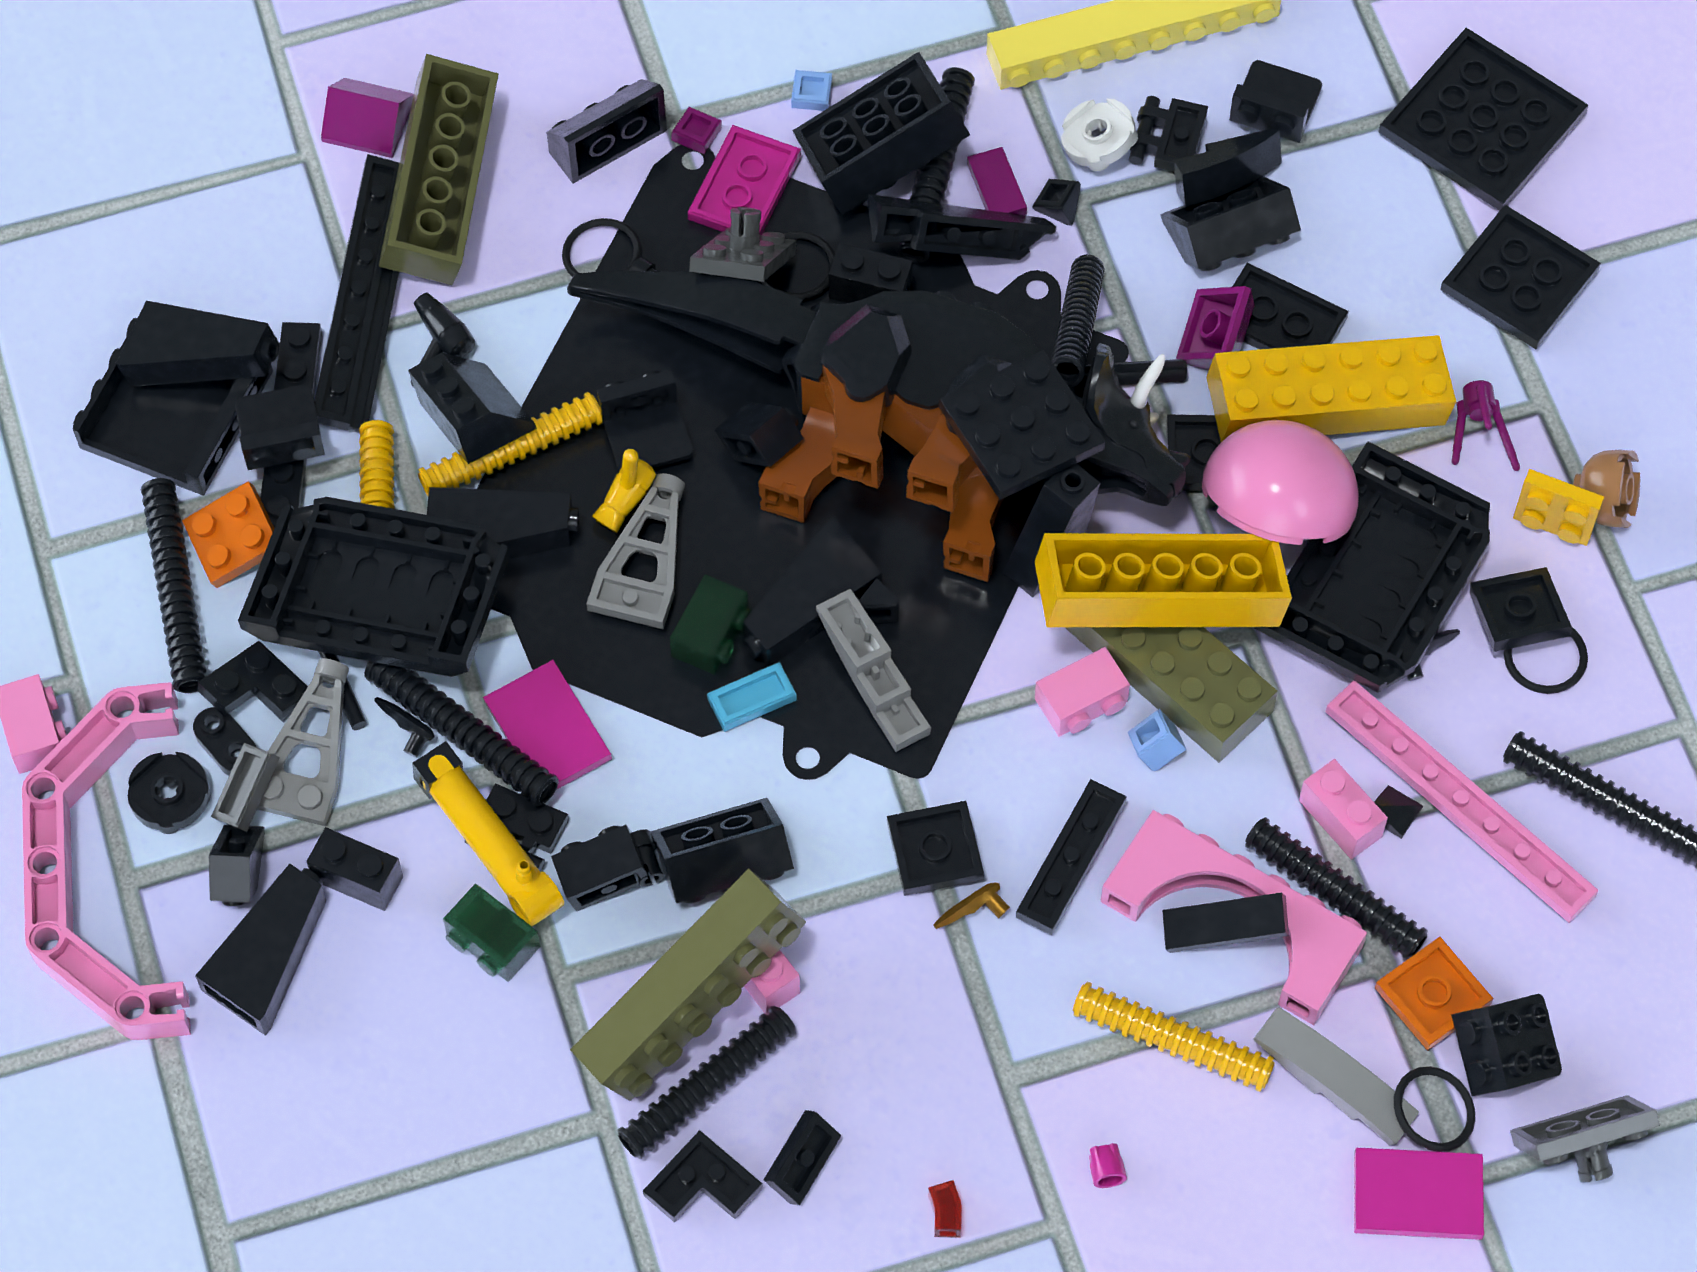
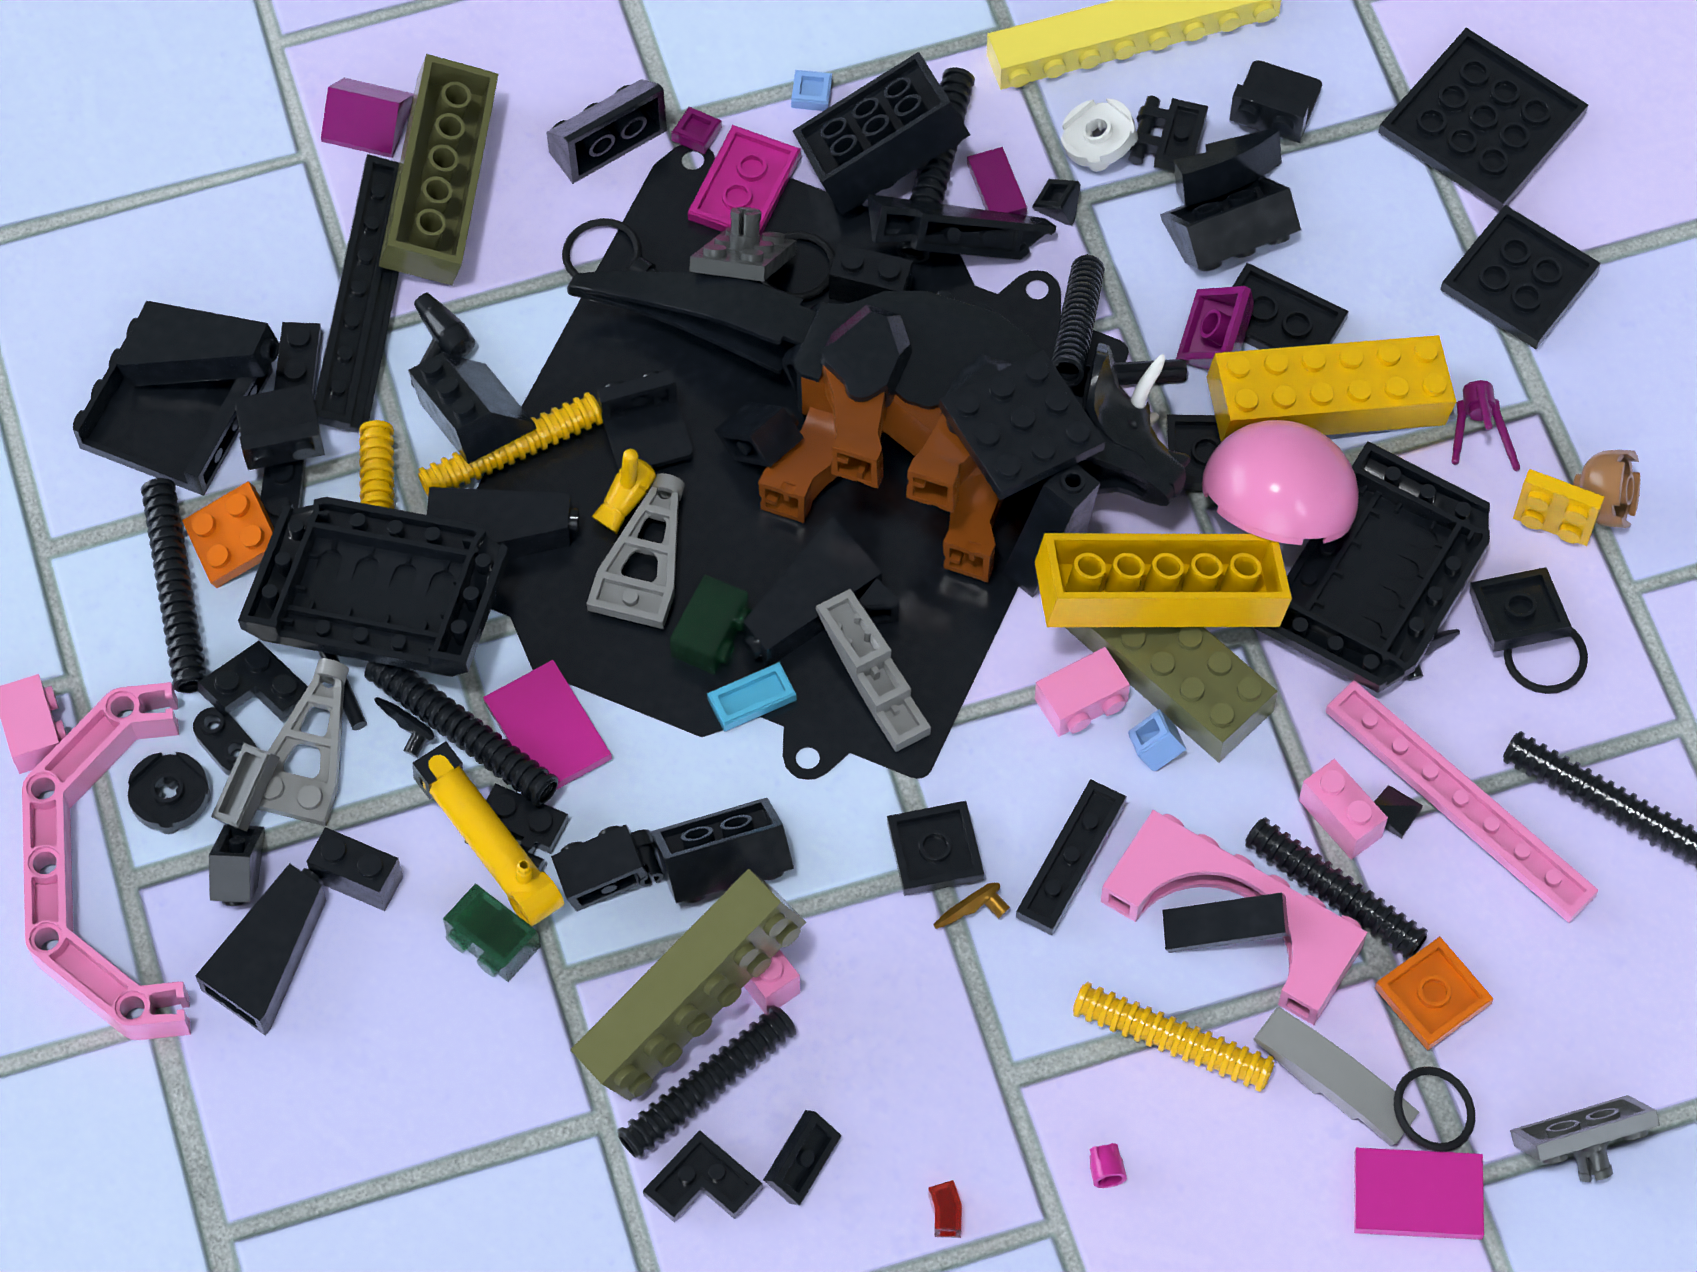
black bracket [1451,994,1562,1096] -> none

